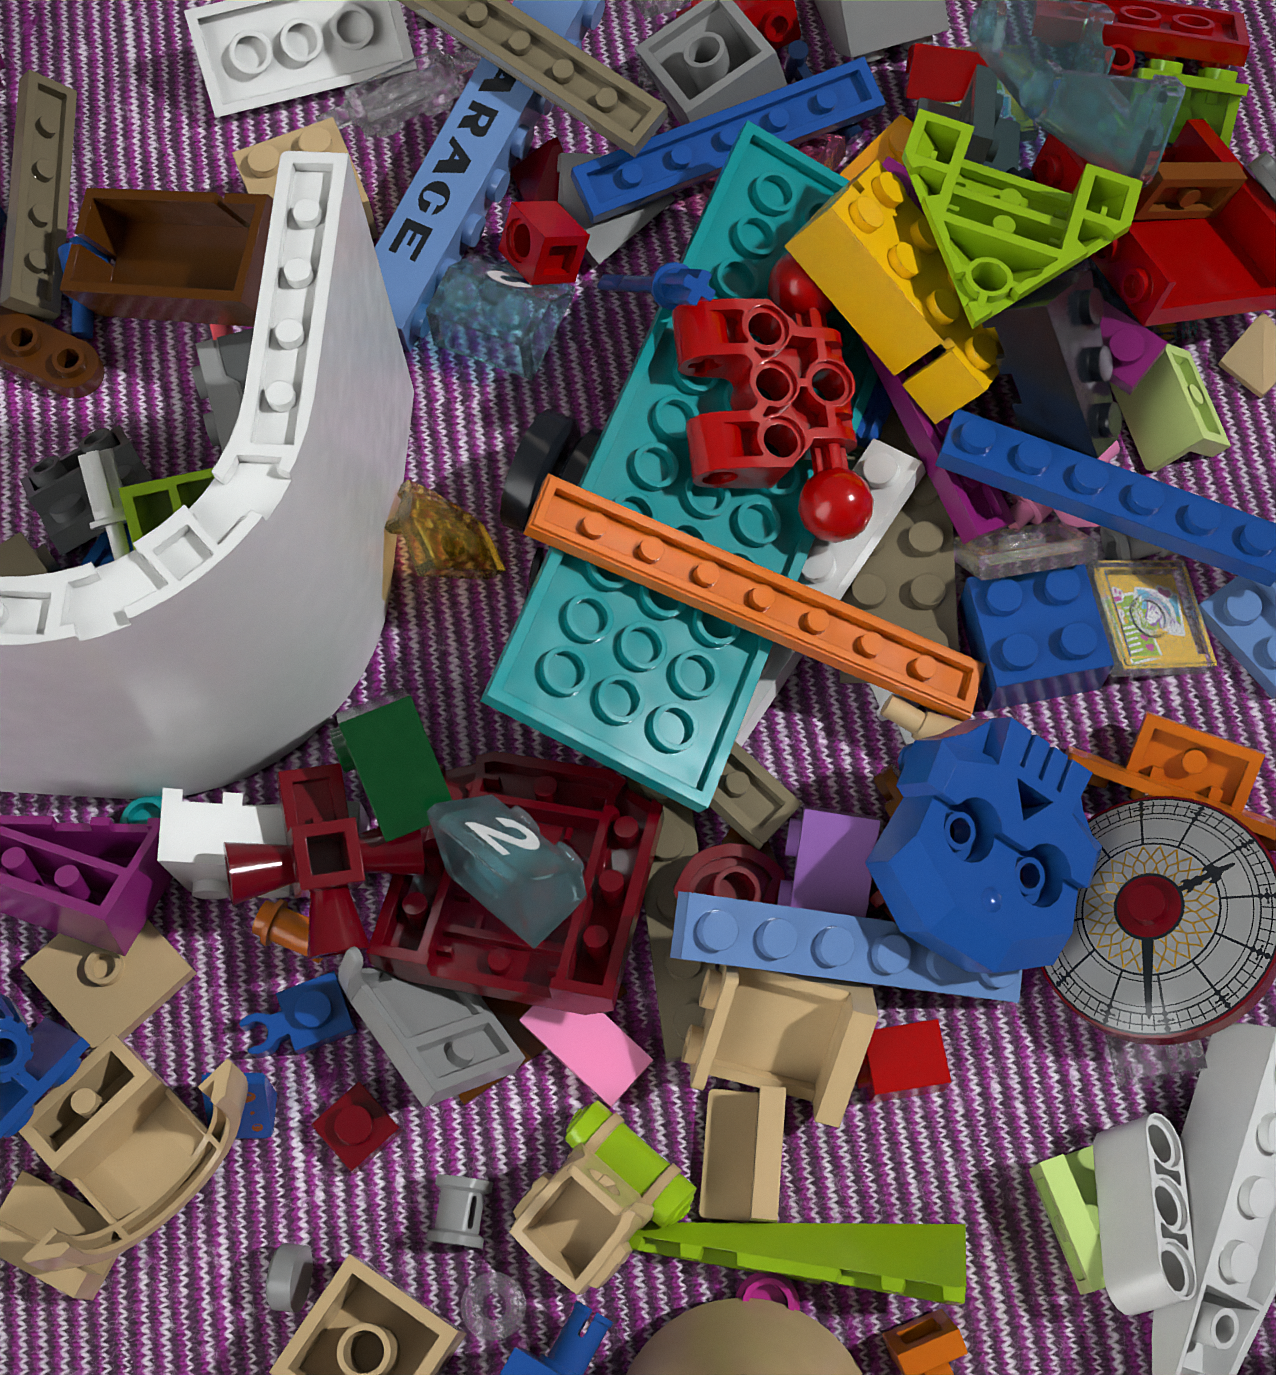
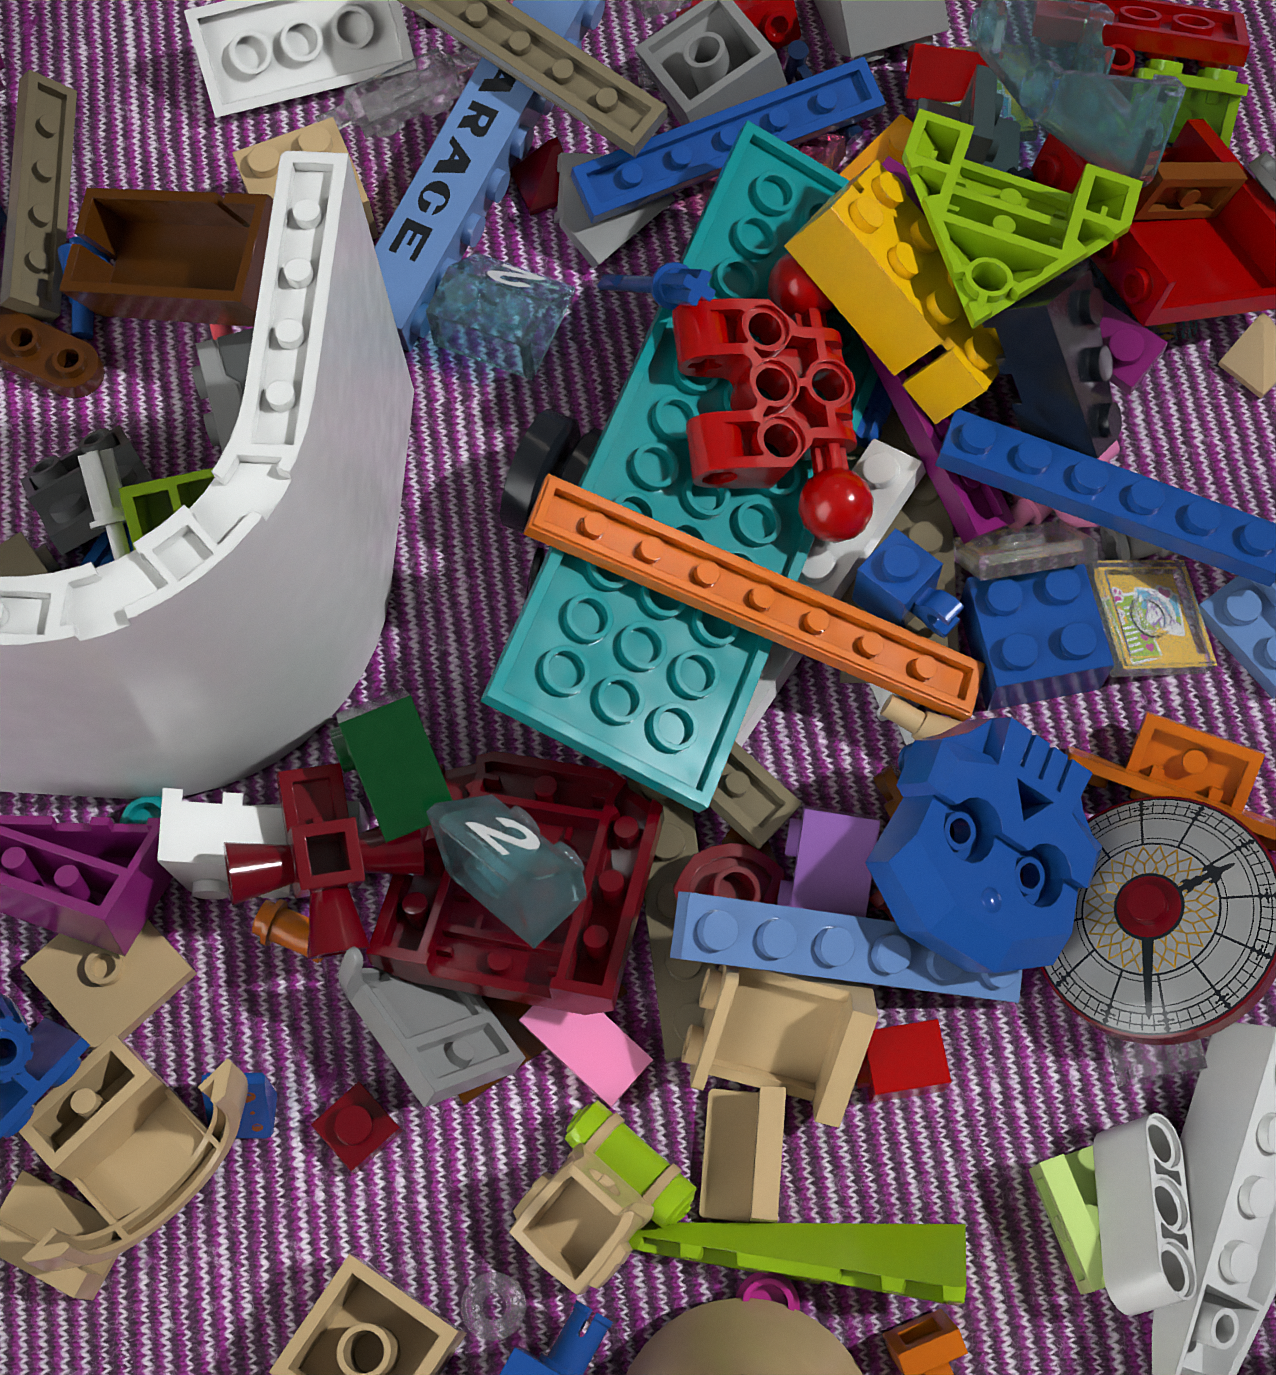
blue plate [239,971,358,1058] -> none
light grey tile [266,1243,313,1313] -> none
clear yellow slope [384,480,506,580] -> none
light grey bush [426,1174,493,1249] -> none
red brick [498,201,590,285] -> none
yellowish green panel [1109,343,1231,472] -> none
none -> blue brick [852,528,964,638]

